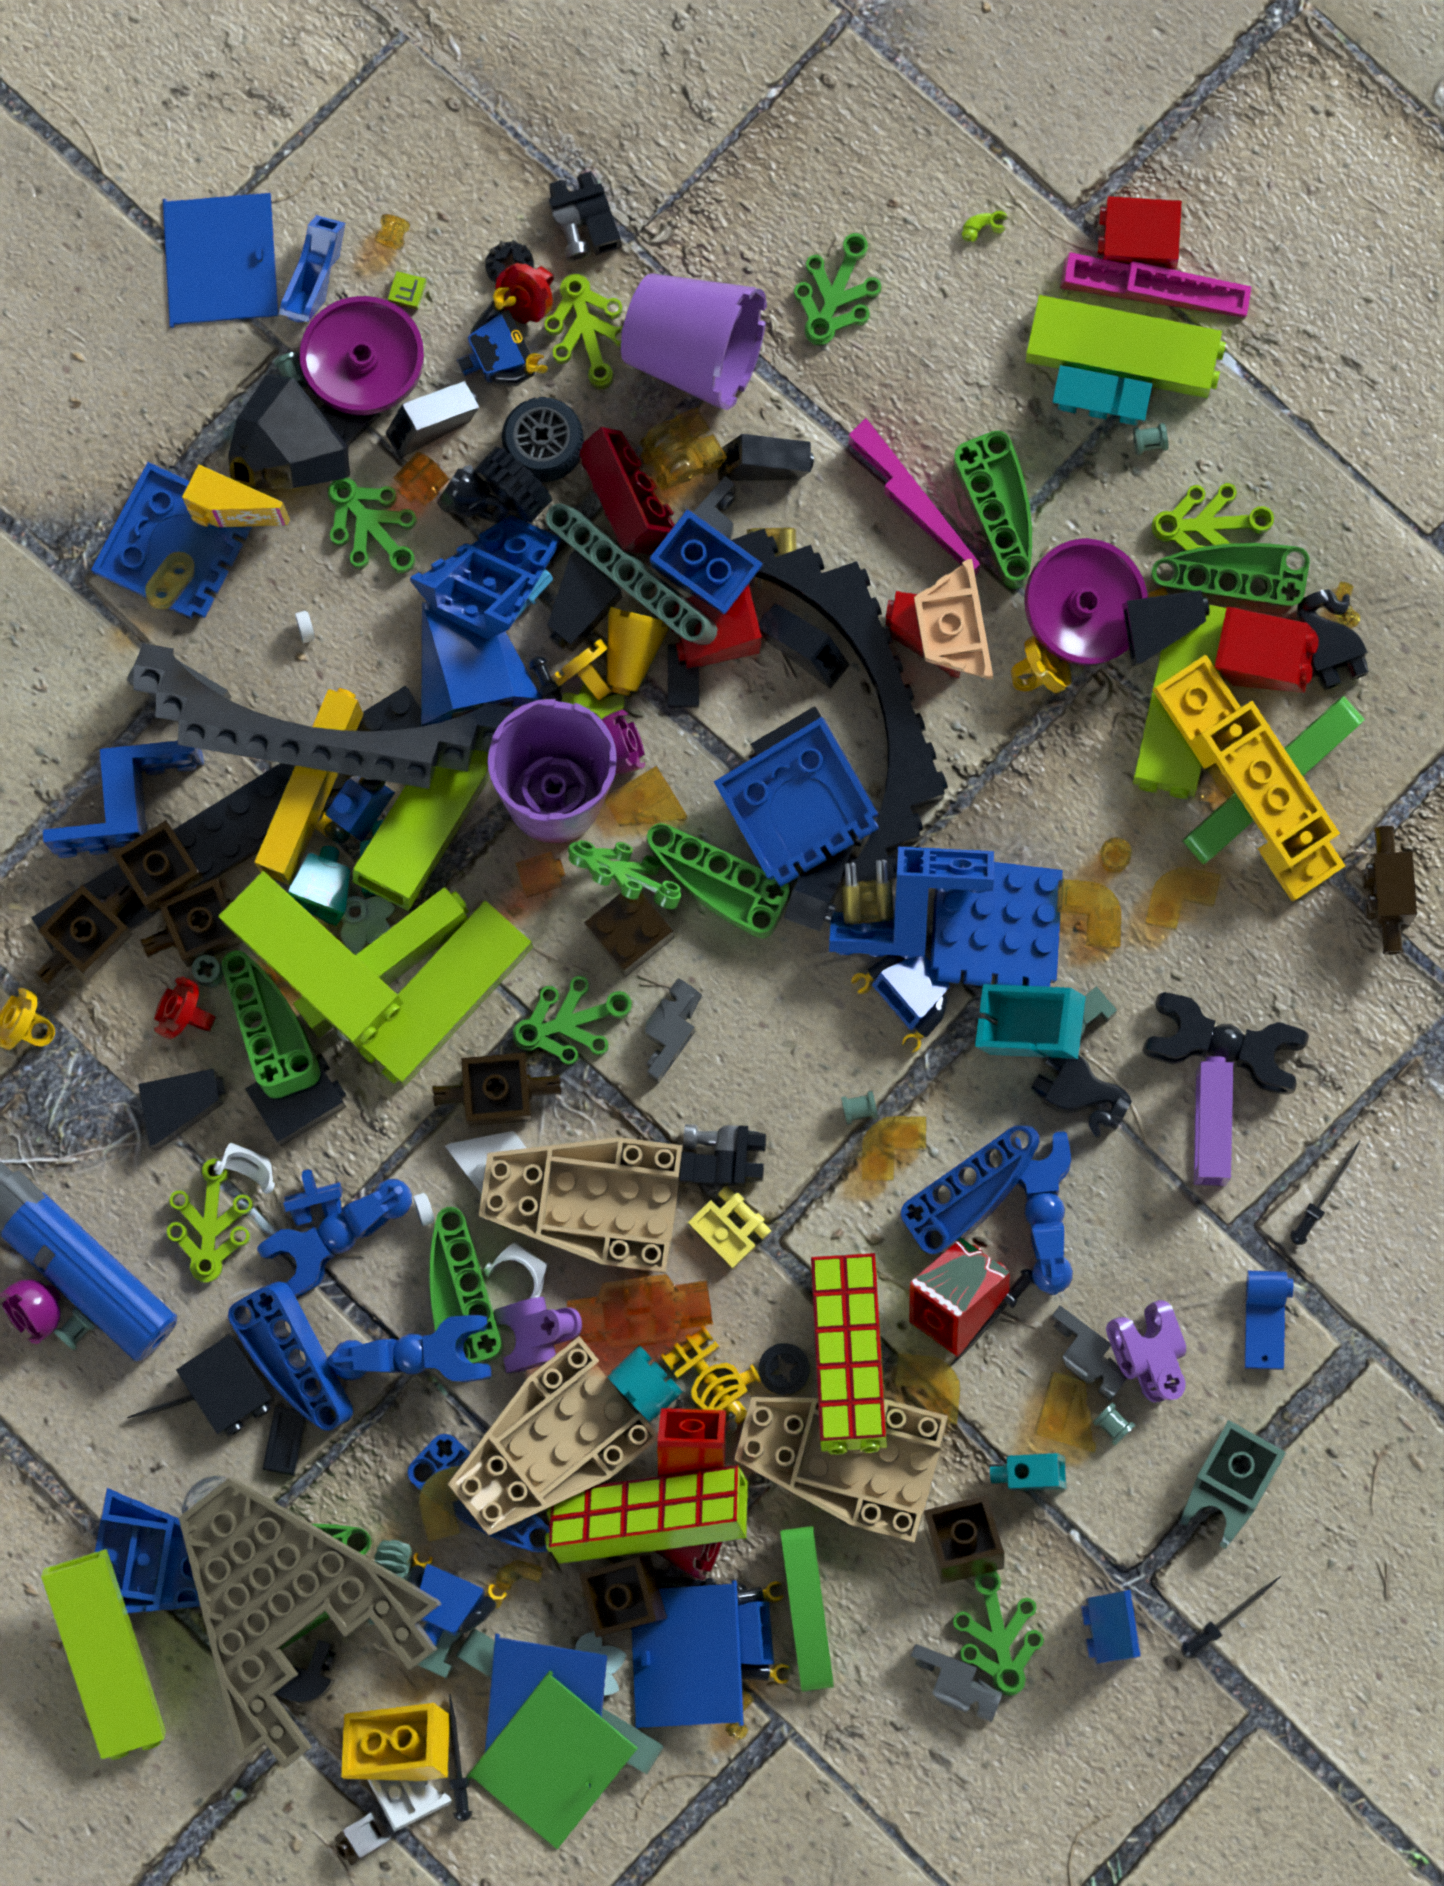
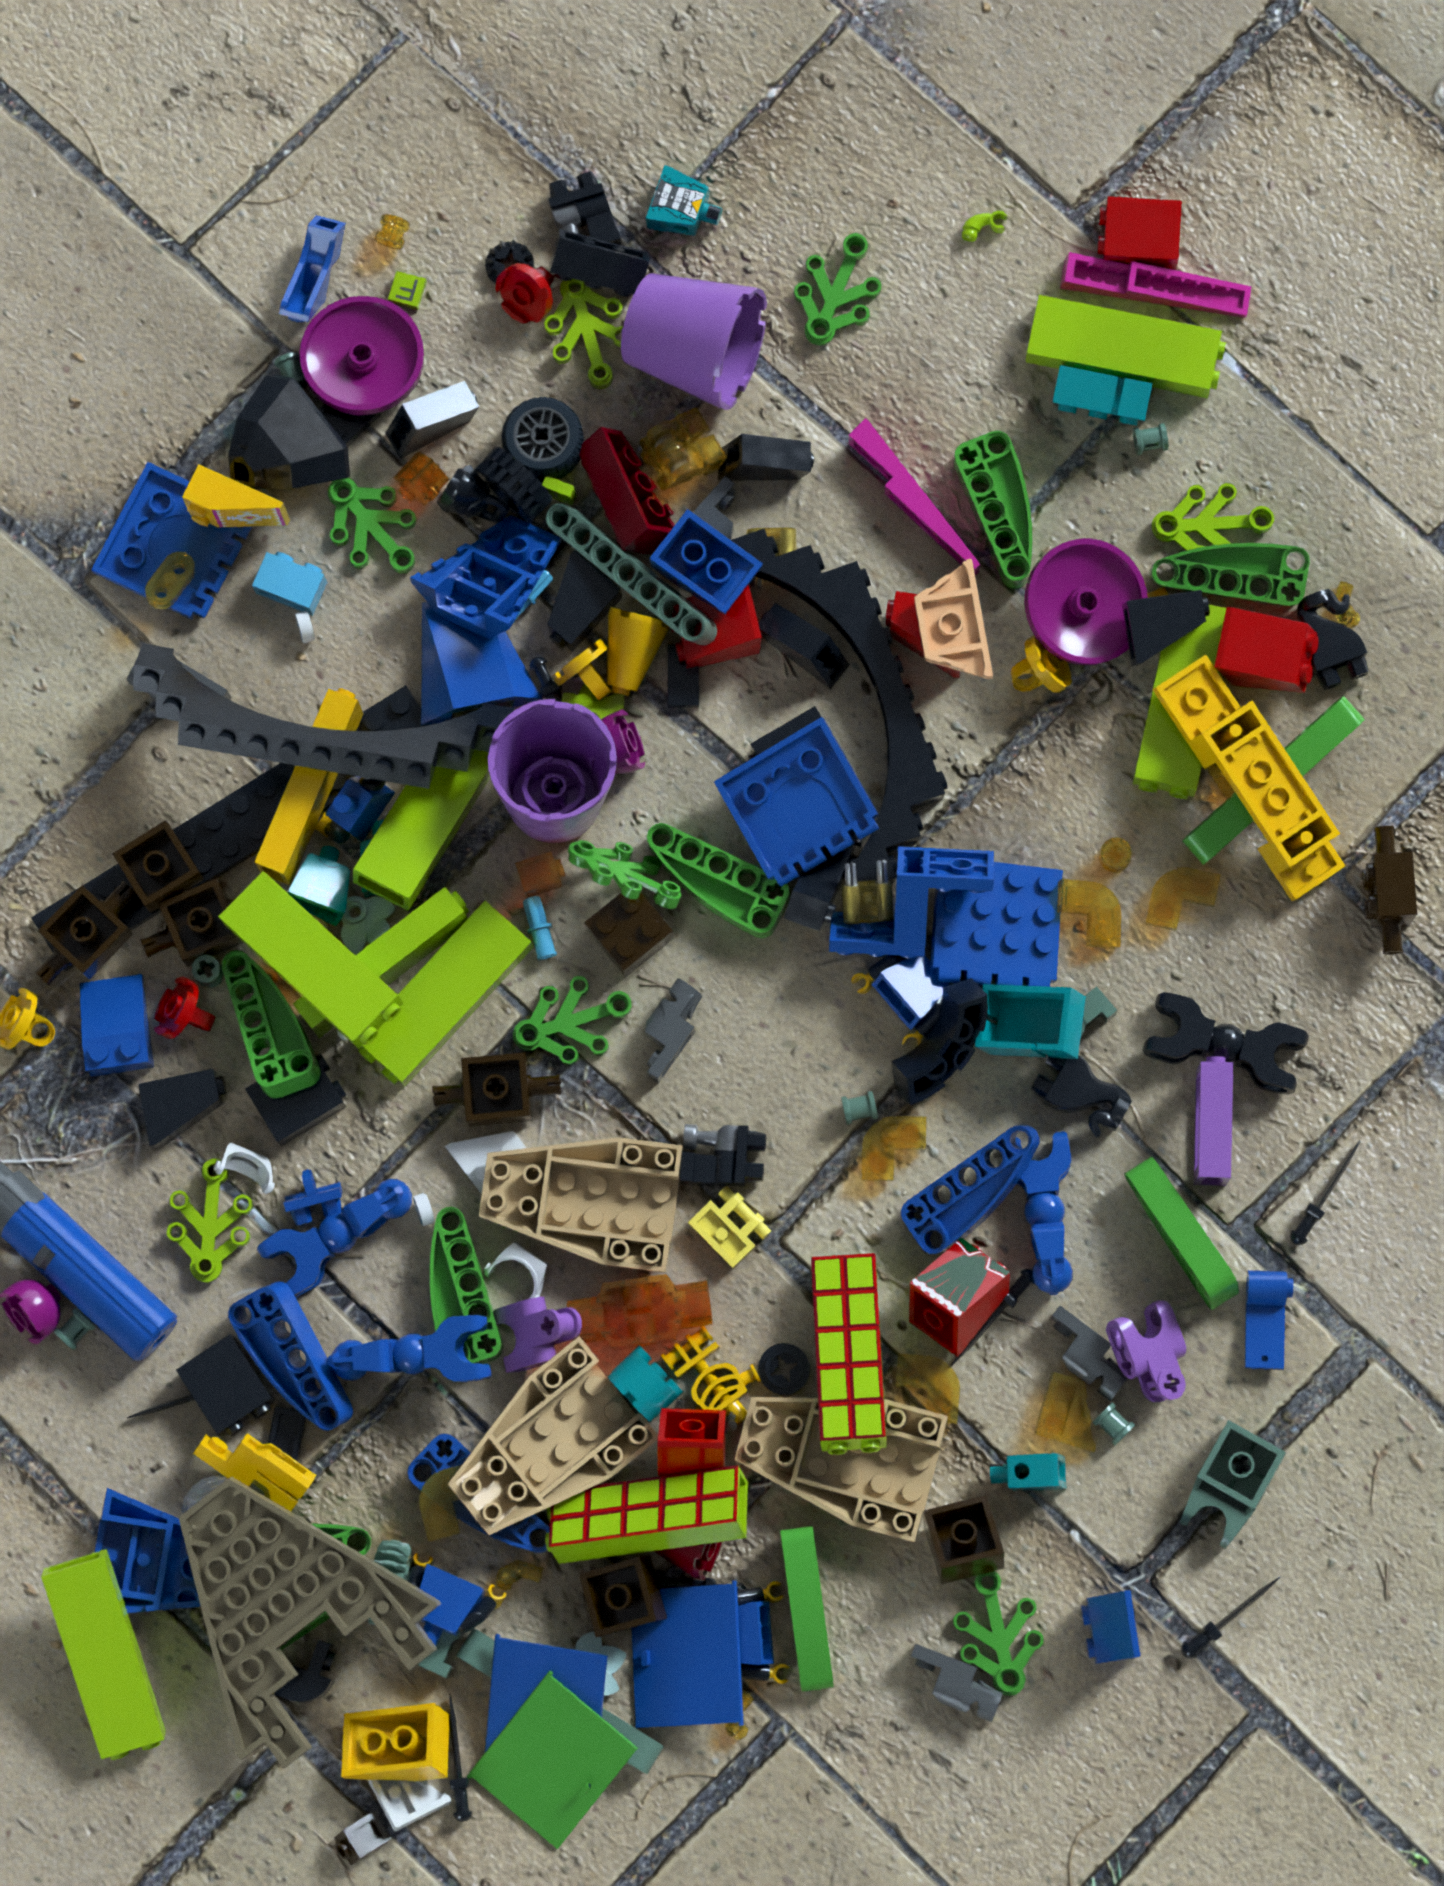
blue bracket [42,740,204,858] -> none
blue piece [162,193,279,328] -> none
torso [457,288,548,387] -> none
clear yellow wing [604,766,688,827] -> none
none -> blue slope [79,974,154,1077]
none -> yellow plate [193,1433,316,1512]
none -> medium azure brick [252,552,327,616]
none -> medium azure axle [523,896,557,960]
none -> lime tile [542,476,576,505]
none -> black brick [549,229,650,297]
none -> torso [646,165,723,236]
none -> black brick [891,978,988,1105]
none -> bright green beam [1124,1157,1239,1310]

